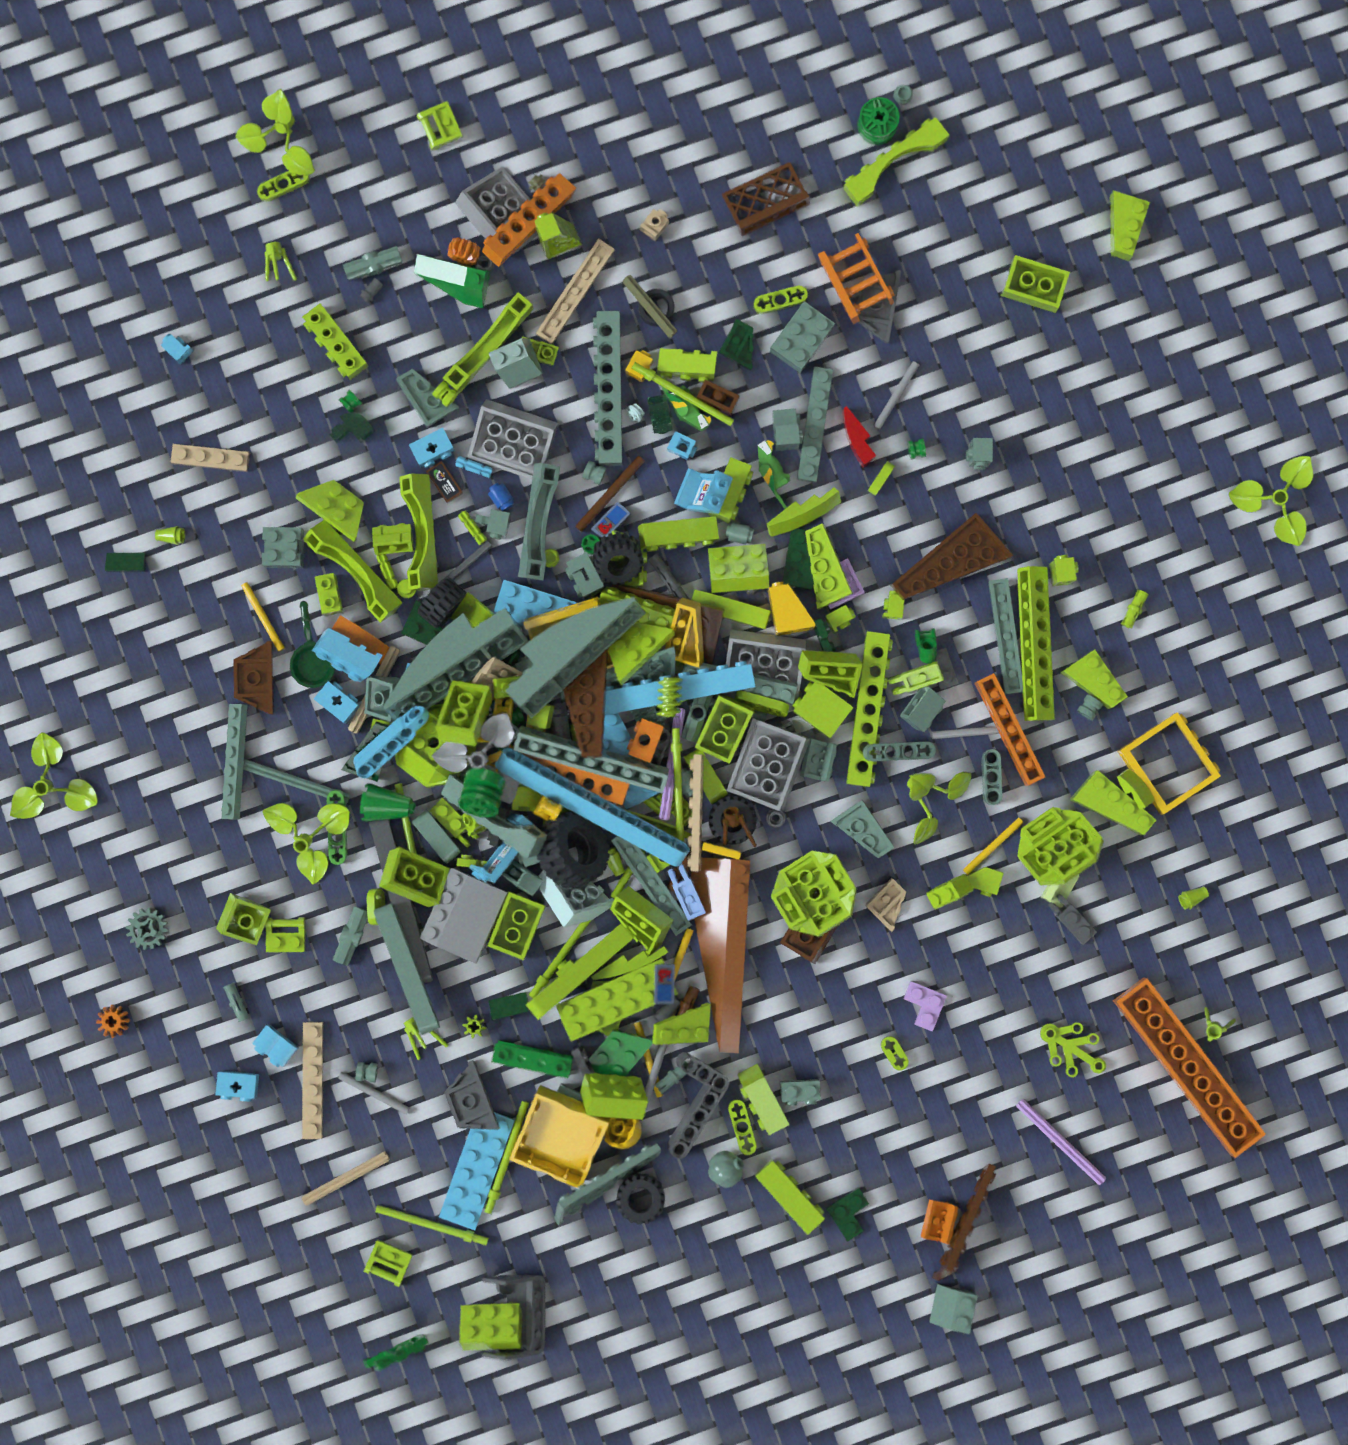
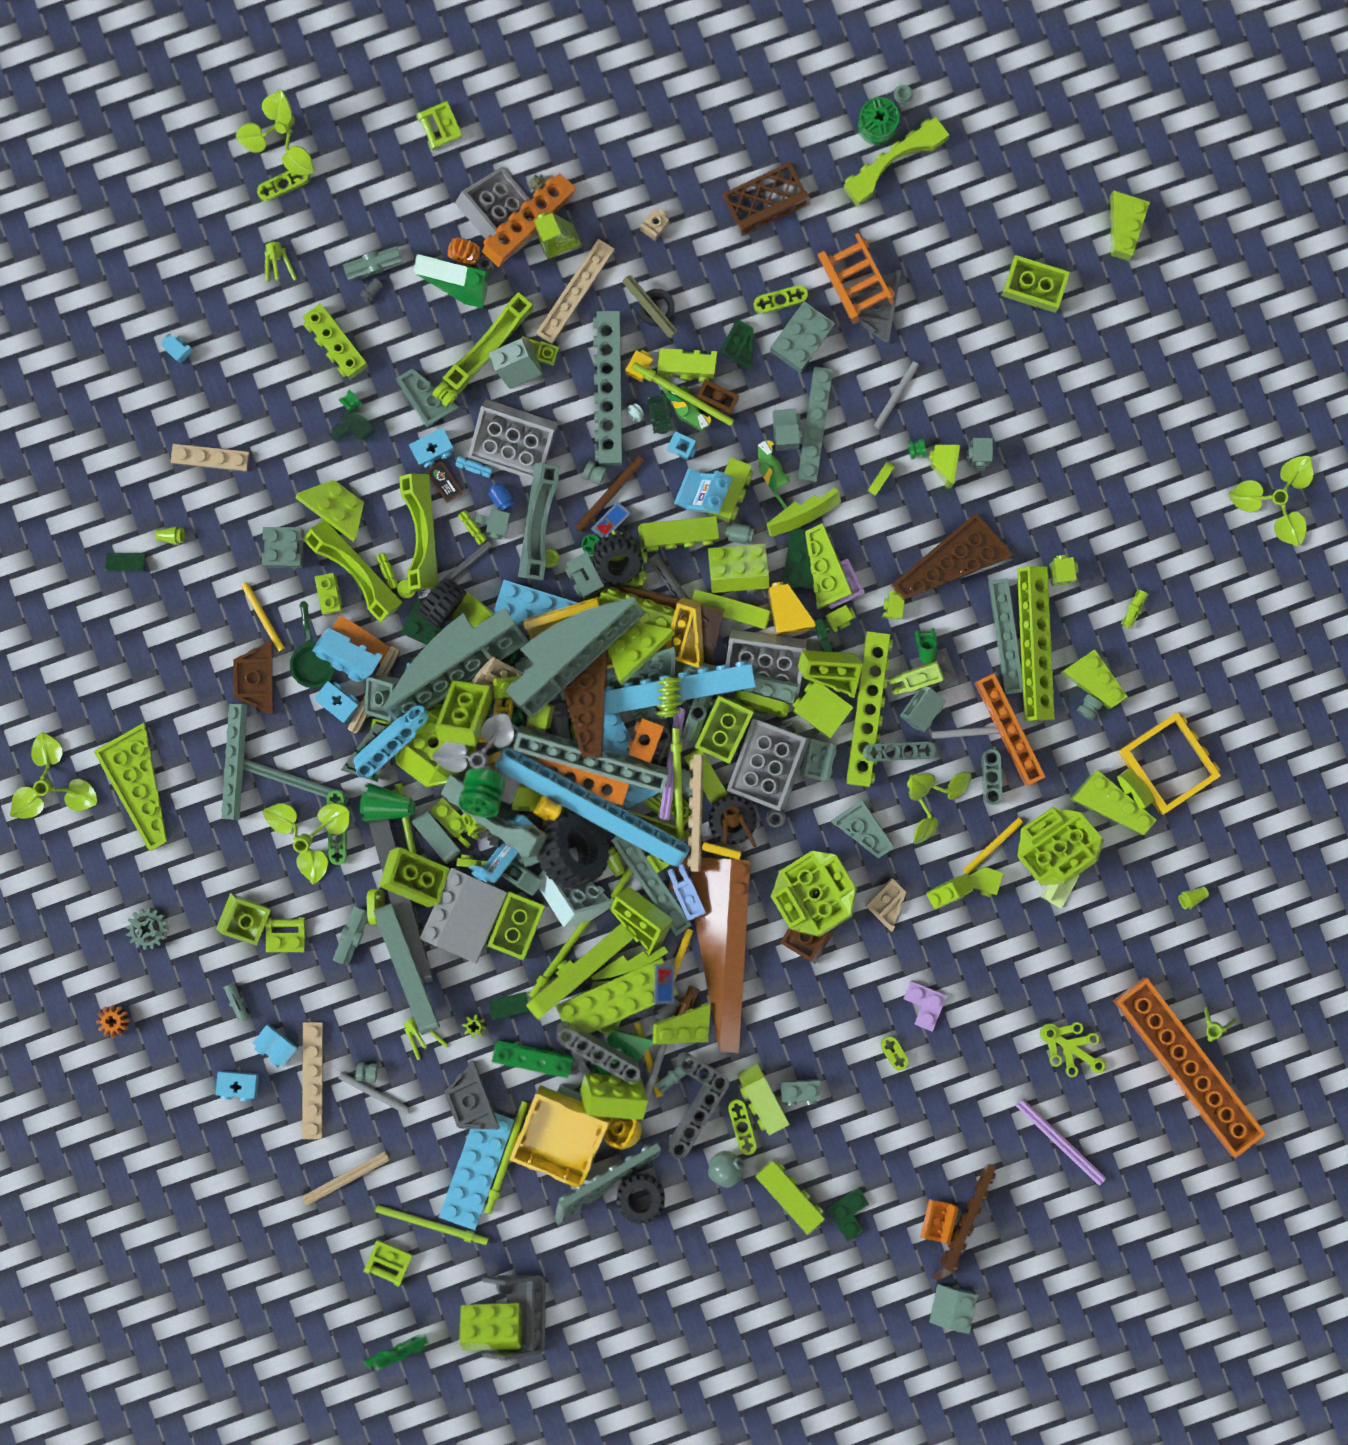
lime brick [372,523,413,555] -> none
red slope [843,406,876,467] -> none
dark grey hinge [1048,894,1097,945] -> none
none -> lime wing [93,723,168,851]
none -> dark grey beam [556,1021,640,1082]
none -> lime slope [928,445,960,489]

